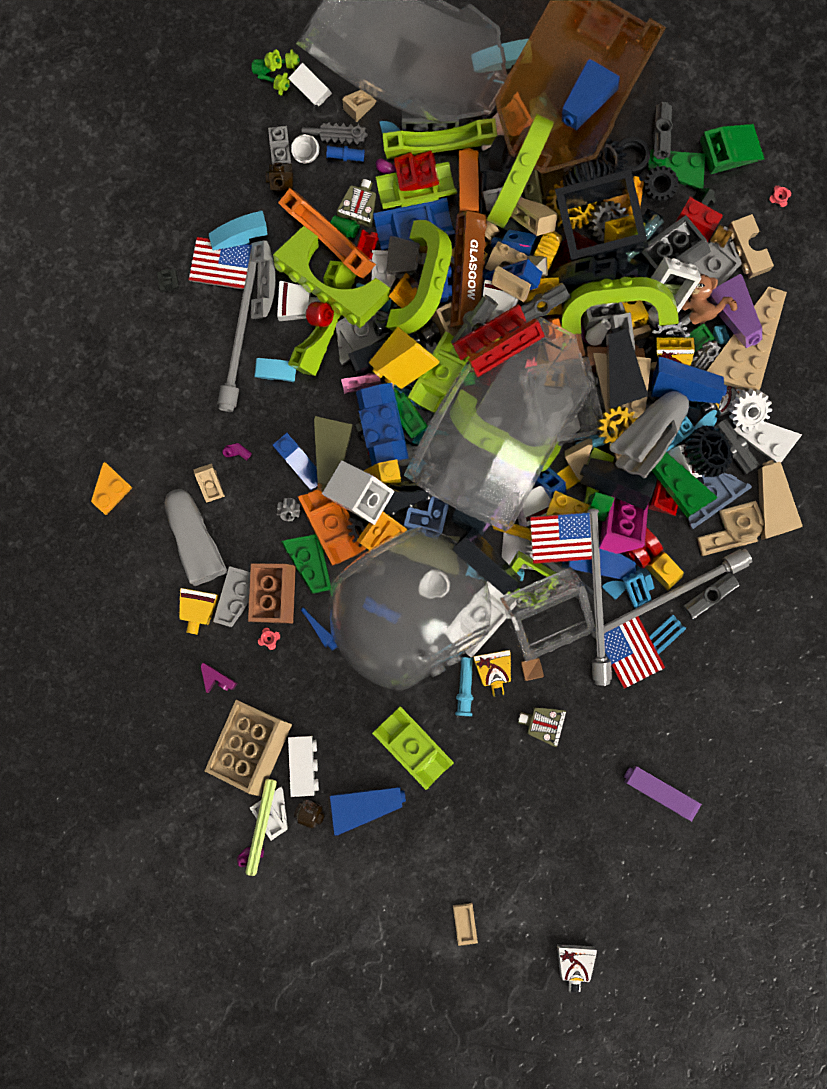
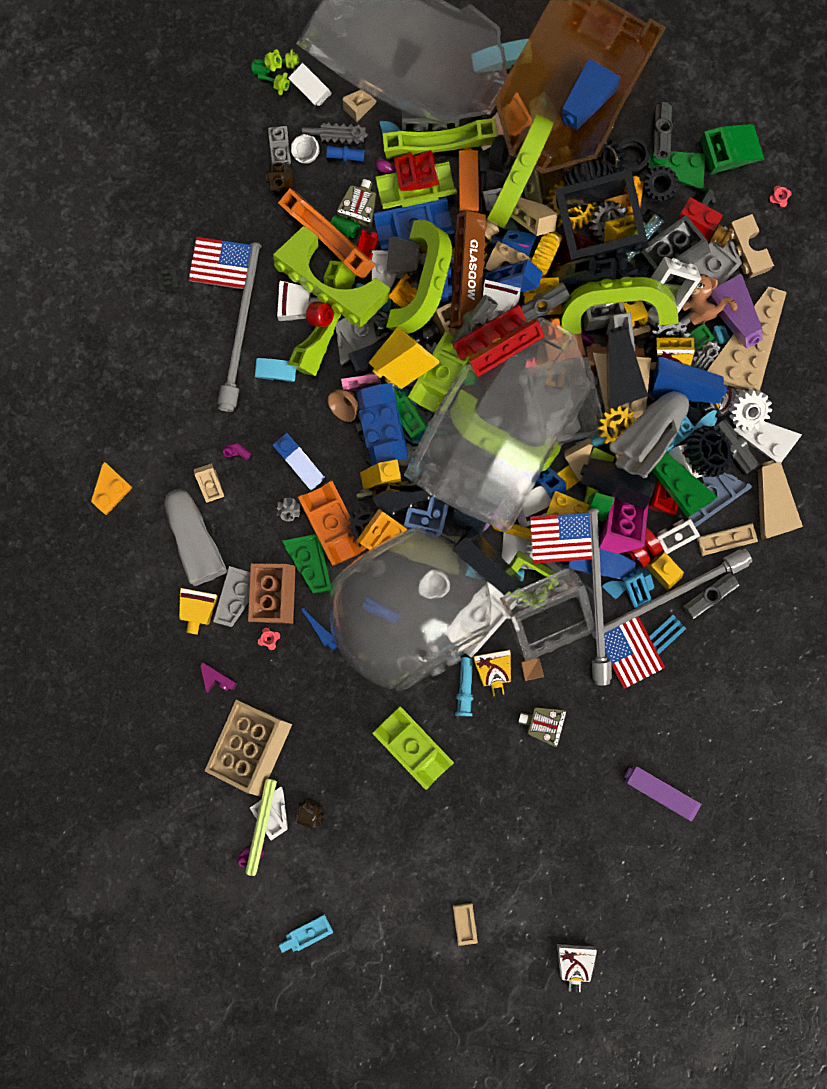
medium azure slope [209,211,267,251] -> none
light grey slope [251,240,275,319] -> none
white brick [288,736,319,797] -> none
olive slope [314,416,352,493] -> none
white slope [322,461,394,525] -> none
blue slope [330,786,406,836] -> none
tan tile [491,266,531,302] -> none
dark tan slope [529,255,548,276] -> none
white cone [586,319,611,346] -> none
tan tile [719,501,764,542] -> none
none -> medium azure hinge [279,914,333,953]
none -> medium nougat piece [328,389,359,422]
none -> white brick [656,519,700,554]

